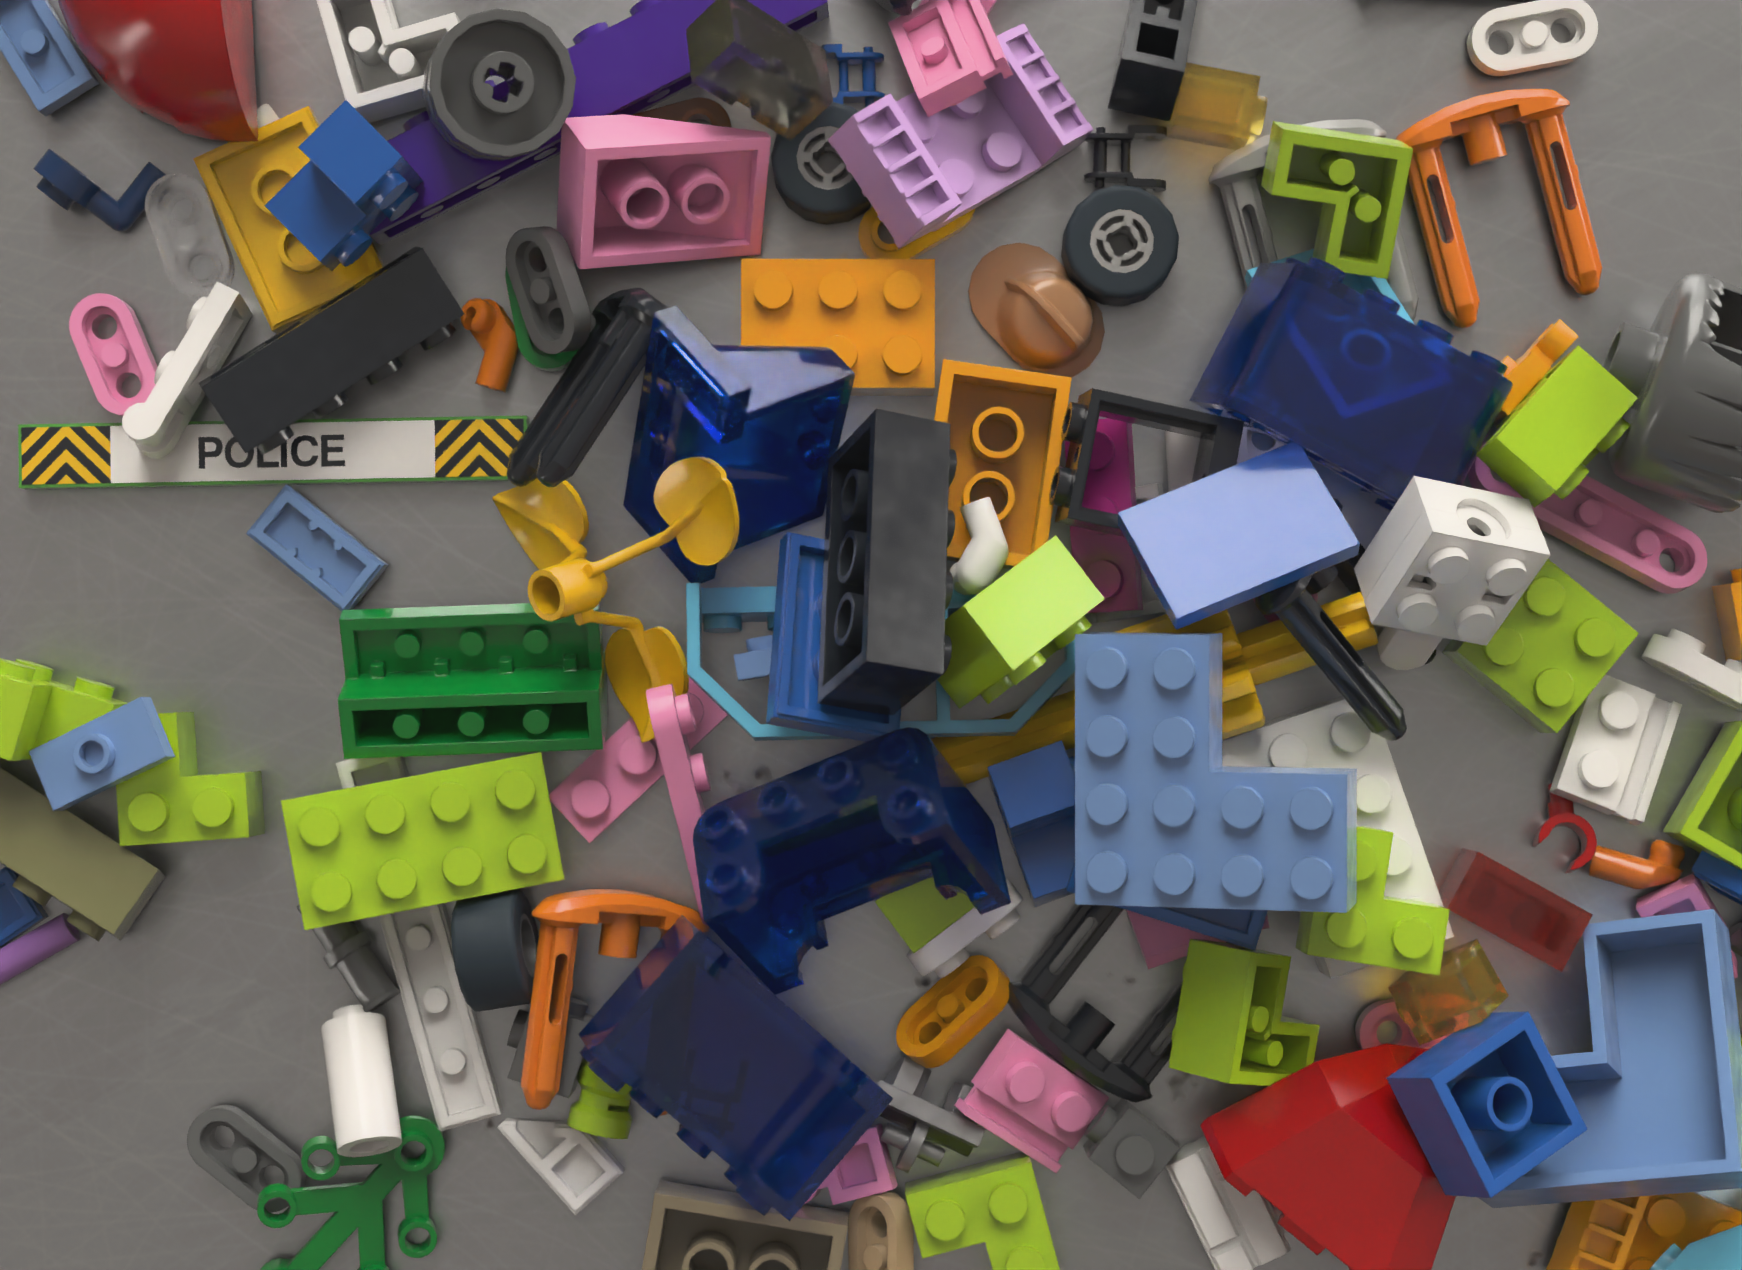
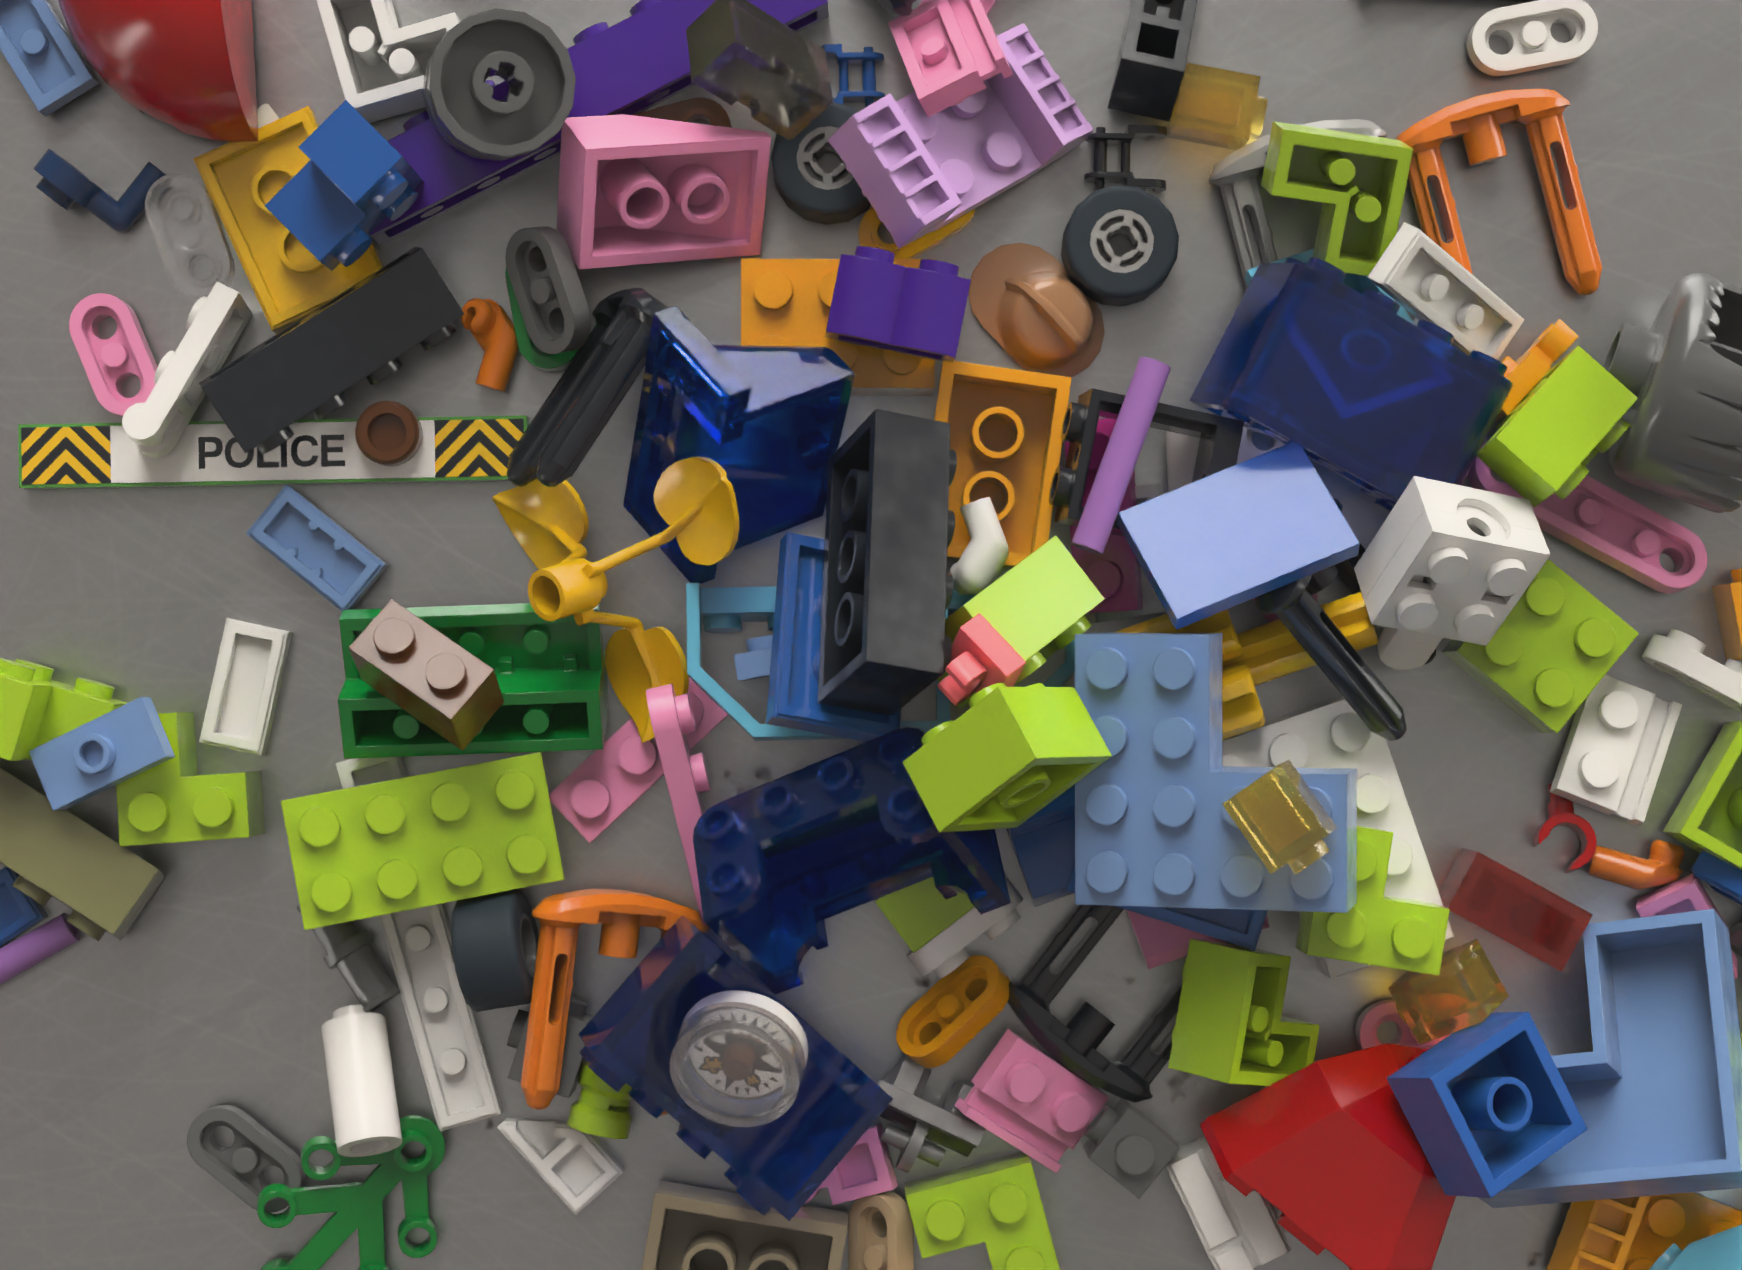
none -> white tile [199,618,293,756]
none -> brick [349,599,504,751]
none -> reddish brown tile [355,401,423,466]
none -> clear piece [670,990,808,1127]
none -> dark purple brick [825,246,971,363]
none -> lime brick [903,683,1112,833]
none -> coral tile [937,613,1026,706]
none -> medium lavender piece [1071,357,1171,555]
none -> clear yellow brick [1222,760,1337,875]
none -> white tile [1367,222,1525,373]

